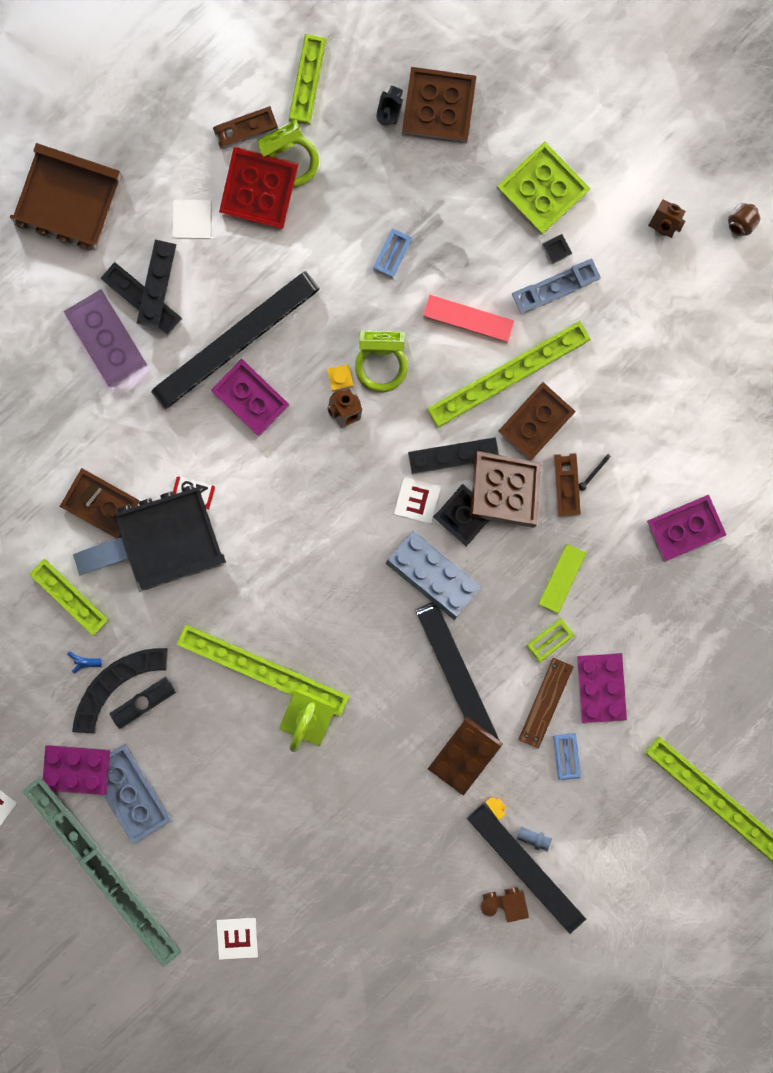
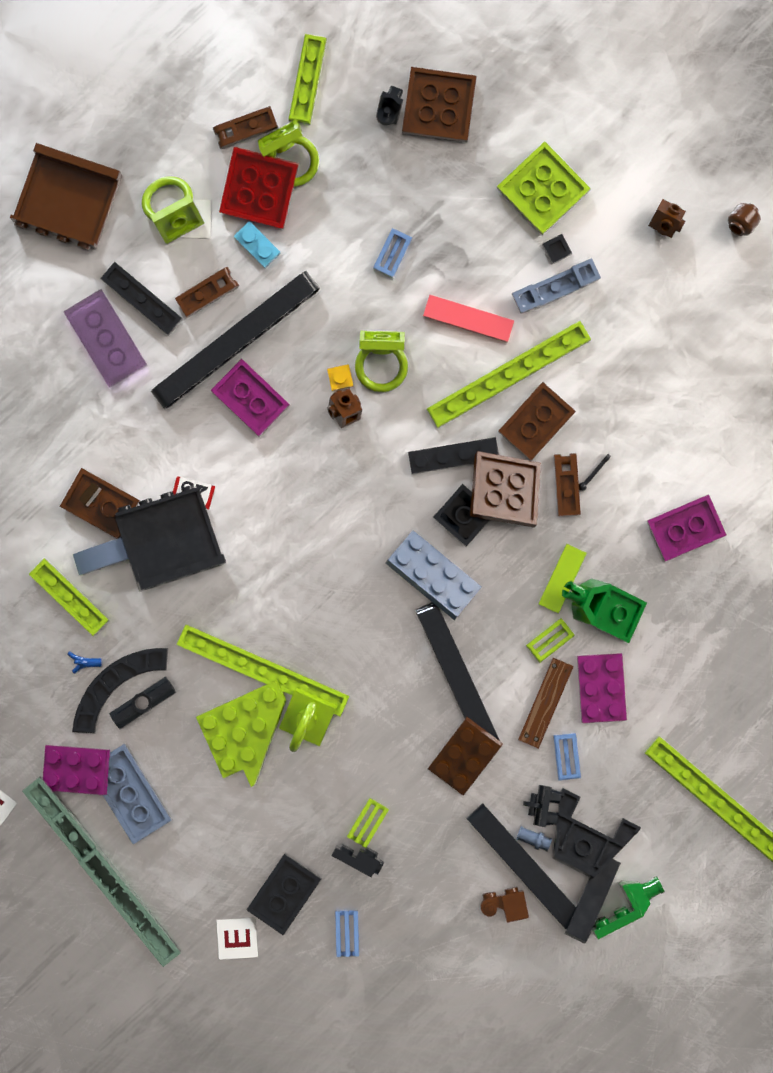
black plate [136,239,177,328] -> none
white sticker [394,477,441,524] -> none
yellow plate [485,796,506,820] -> none
none -> lime tile [141,176,205,244]
none -> reddish brown plate [175,267,240,318]
none -> lime wing [196,680,286,787]
none -> medium azure plate [234,221,281,268]
none -> black plate [246,854,321,935]
none -> black plate [331,844,384,878]
none -> medium blue tile [335,910,359,957]
none -> lime tile [347,798,389,848]
none -> black hips [523,785,562,827]
none -> black wing [553,788,641,879]
none -> green plate [562,578,647,643]
none -> black tile [564,859,621,944]
none -> green plate [592,876,665,939]

